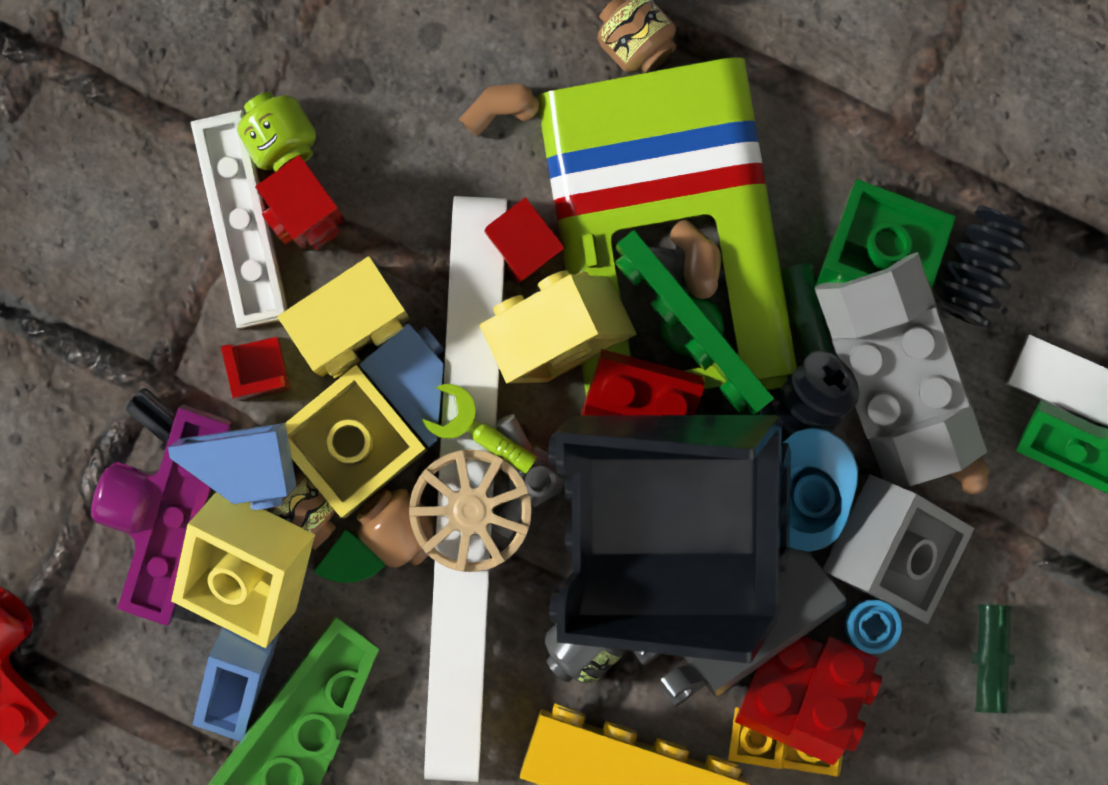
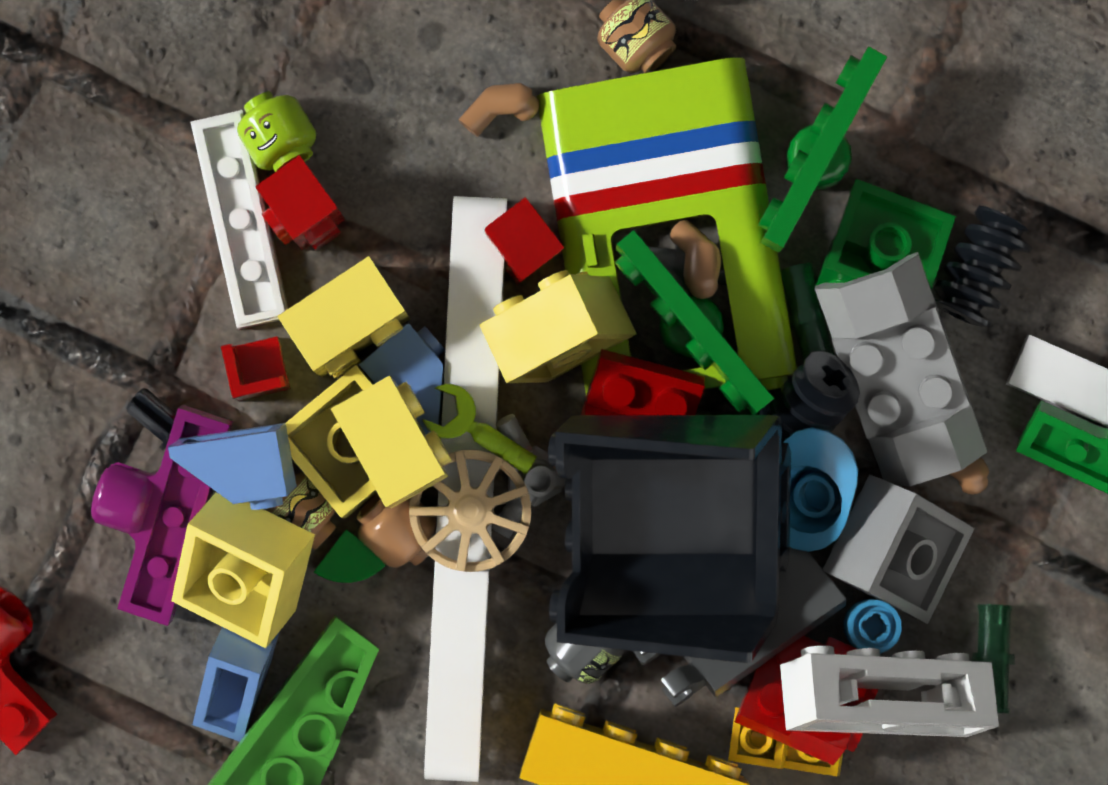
none -> light yellow brick [330,375,452,509]
none -> green plate [758,46,888,253]
none -> white brick [780,646,999,737]

